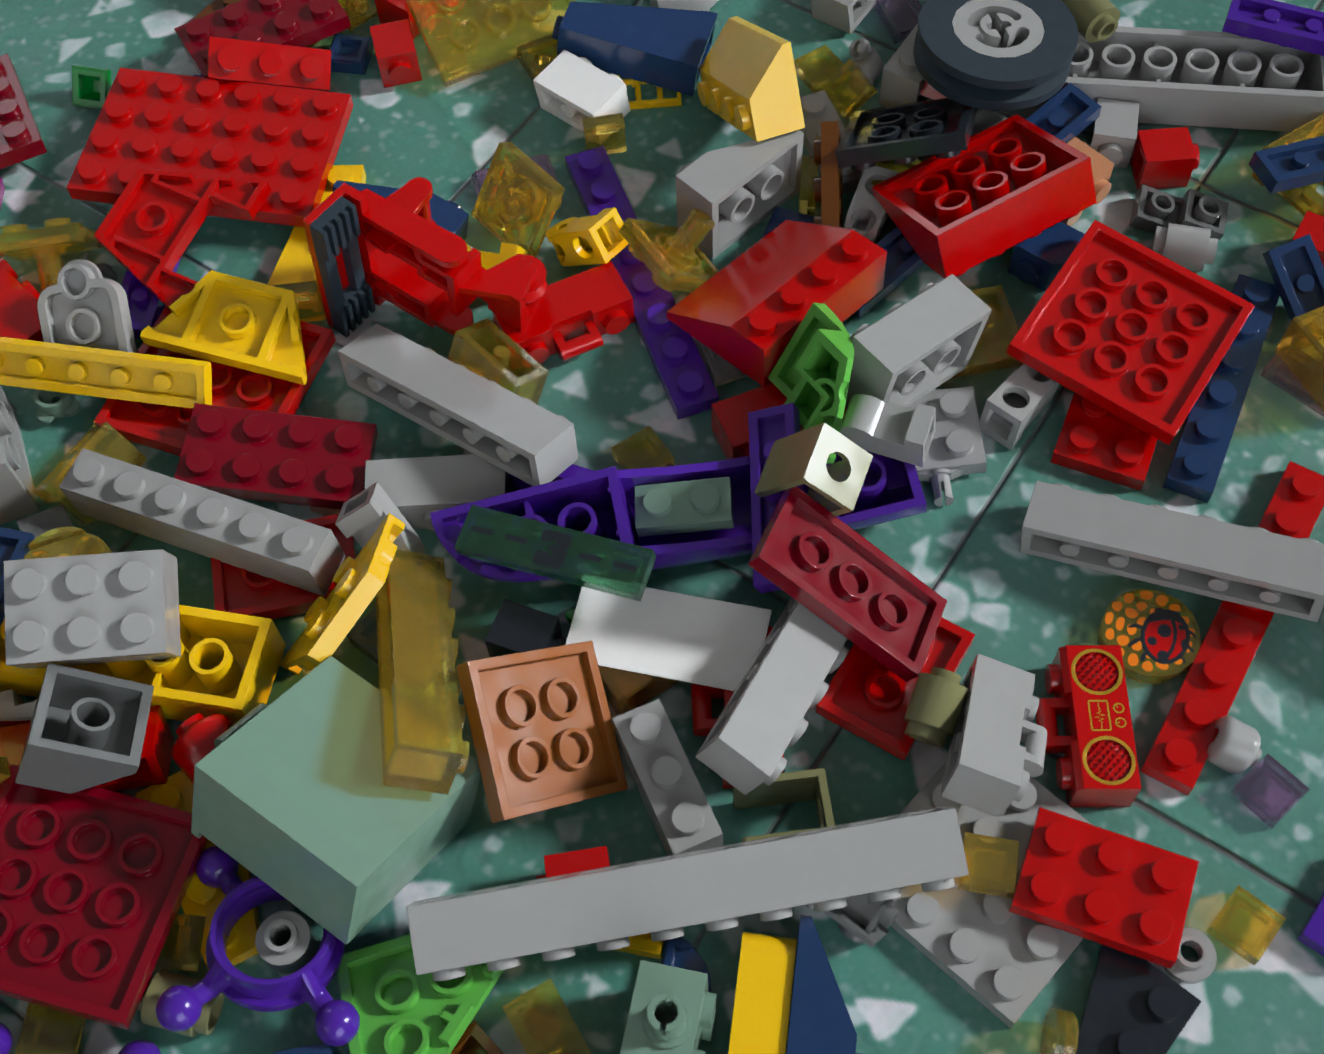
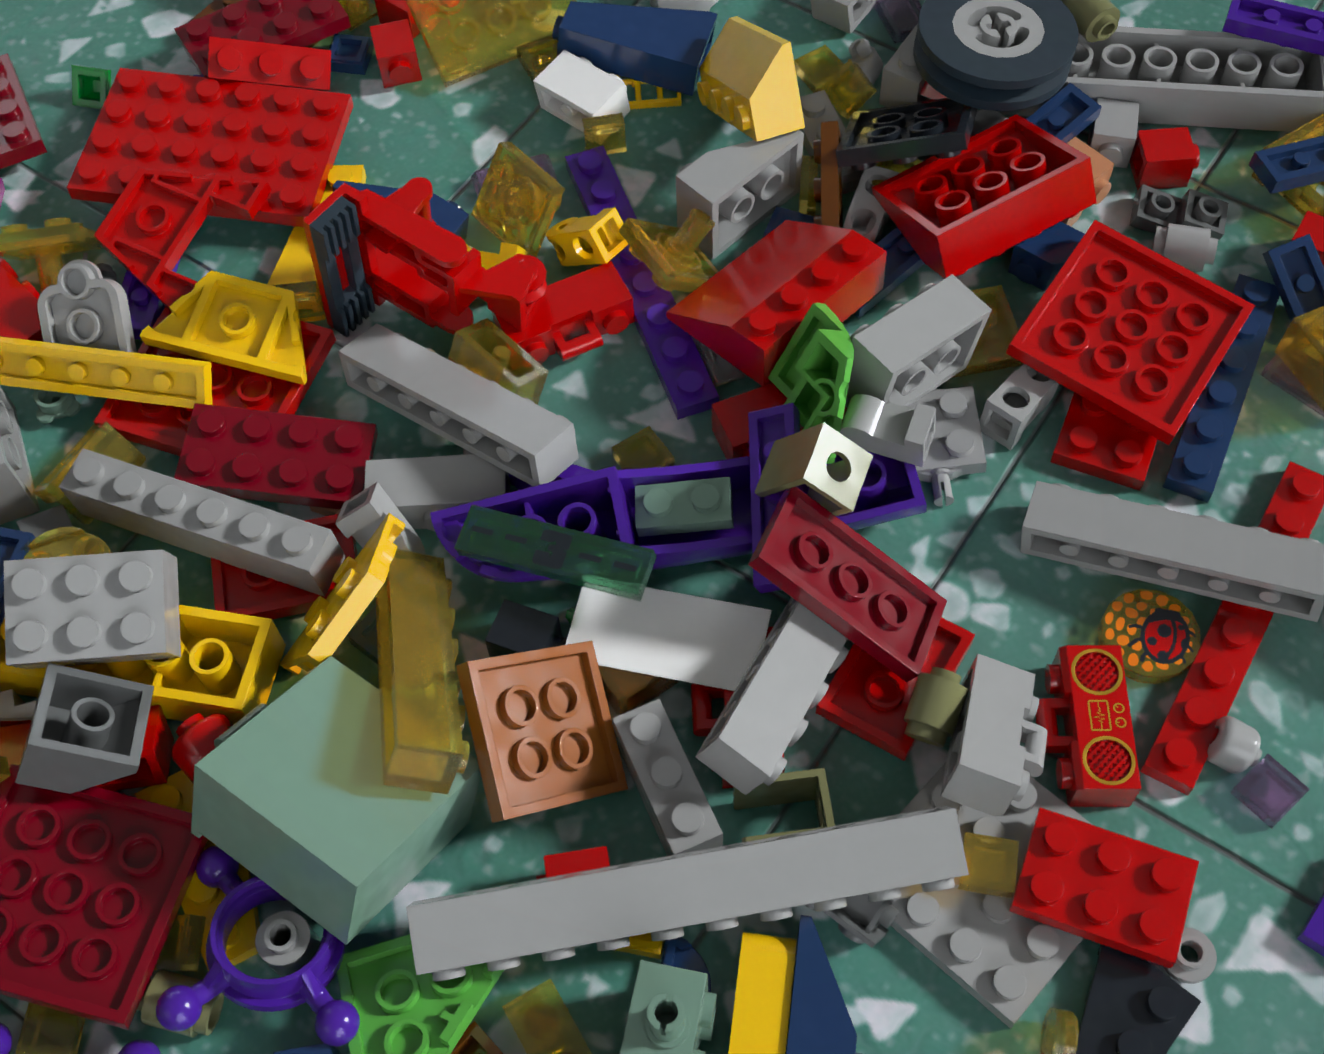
clear yellow tile [1206,885,1286,965] -> none

